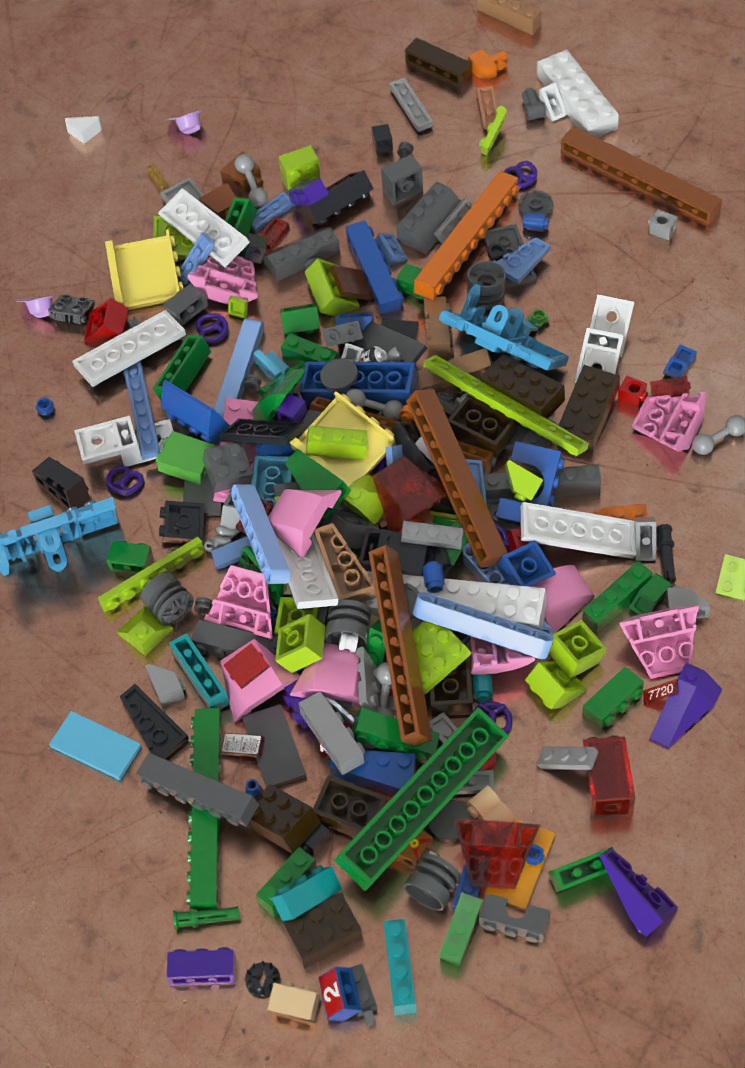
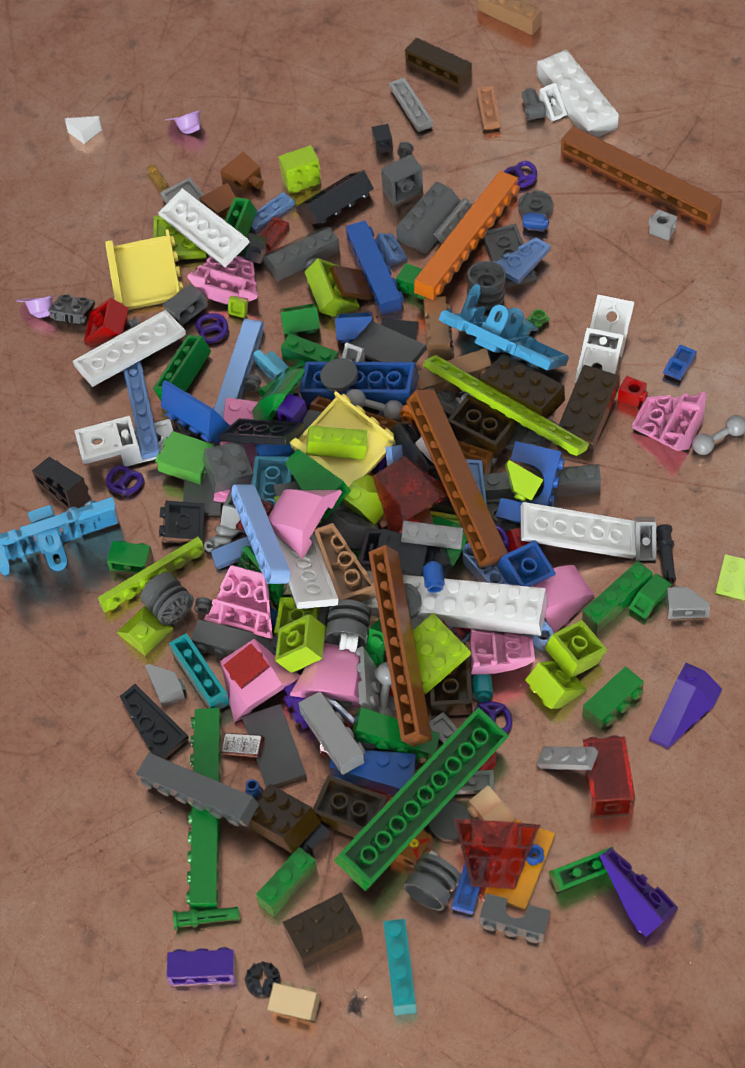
blue plate [36,397,54,415] -> none
medium azure tile [49,711,142,780] -> none
medium blue tile [178,232,216,286] -> none
light grey piece [235,154,268,207] -> none
teal brick [271,865,343,921] -> none
dark purple brick [288,179,329,206] -> none
brick [318,966,361,1021] -> none
dark grey brick [322,320,364,347] -> none
dark grey hinge [350,963,377,1027] -> none
white head [360,346,388,362] -> none
light grey hinge [387,346,404,362] -> none
light blue beam [413,592,554,659] -> none
green brick [439,892,483,966] -> none
orange brick [468,49,507,79] -> none
lime plate [480,106,507,156] -> none
black tile [488,243,508,262] -> none
orange hinge [593,504,648,521] -> none
bright pink wedge [619,605,699,679] -> none
clear red sticker [643,679,678,705] -> none
clear red hinge [650,376,691,397] -> none

